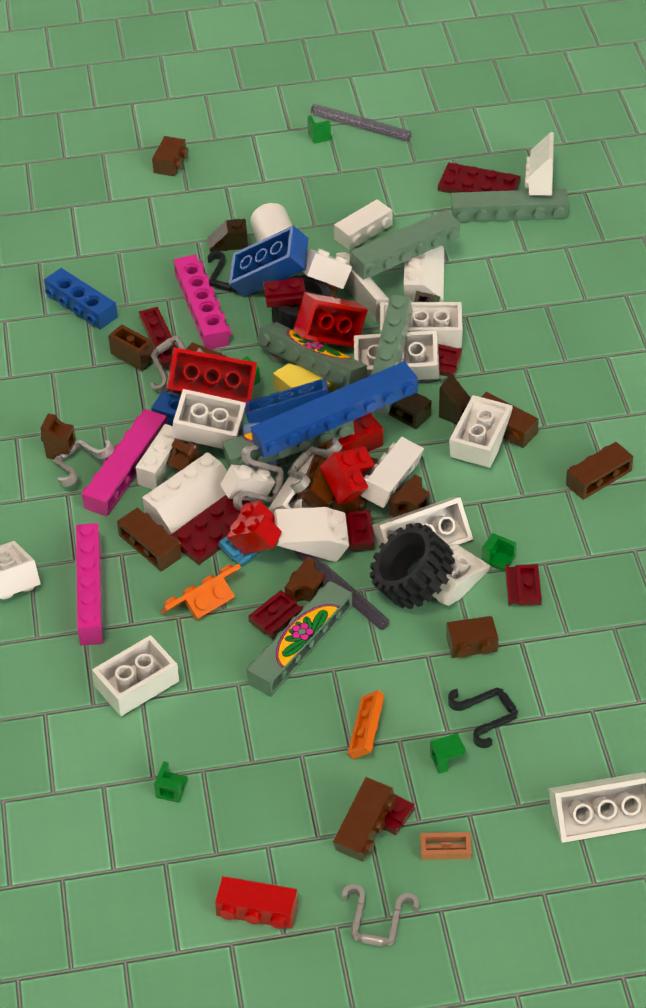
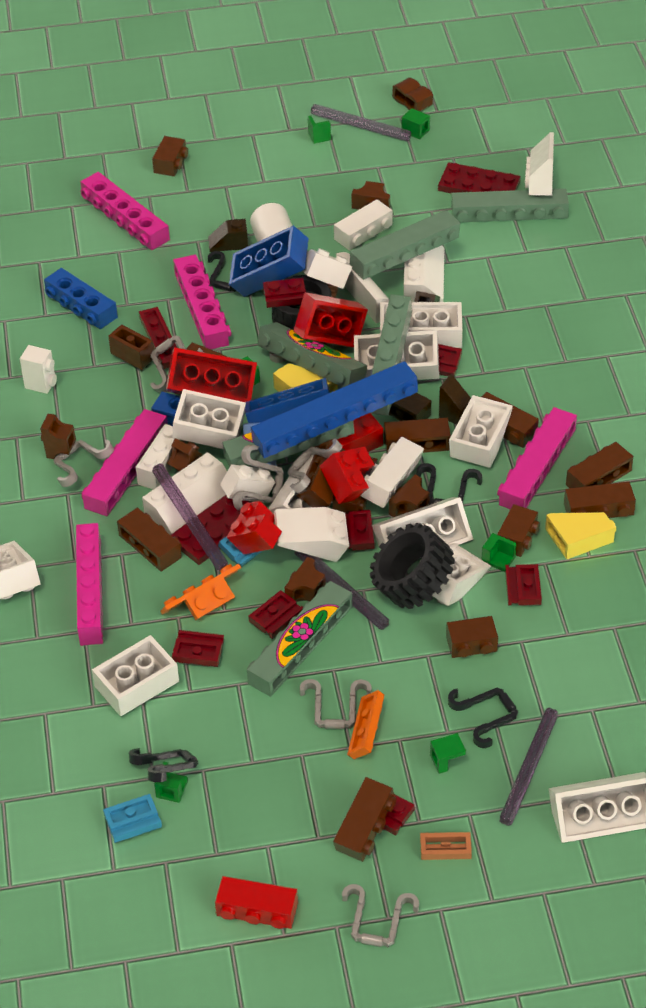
none -> white brick [20,345,57,394]
none -> dark pink brick [80,172,170,250]
none -> dark azure plate [103,794,162,843]
none -> black piece [129,748,198,782]
none -> axle [152,463,228,571]
none -> dark red plate [172,630,224,667]
none -> light grey piece [300,679,372,729]
none -> reddish brown brick [351,181,390,210]
none -> reddish brown brick [384,418,451,454]
none -> reddish brown brick [392,77,433,111]
none -> green panel [401,108,430,140]
none -> black piece [417,463,482,505]
none -> dark pink brick [497,407,577,509]
none -> reddish brown brick [497,504,540,557]
none -> axle [500,707,558,826]
none -> light yellow slope [545,512,616,559]
none -> reddish brown brick [564,481,636,518]

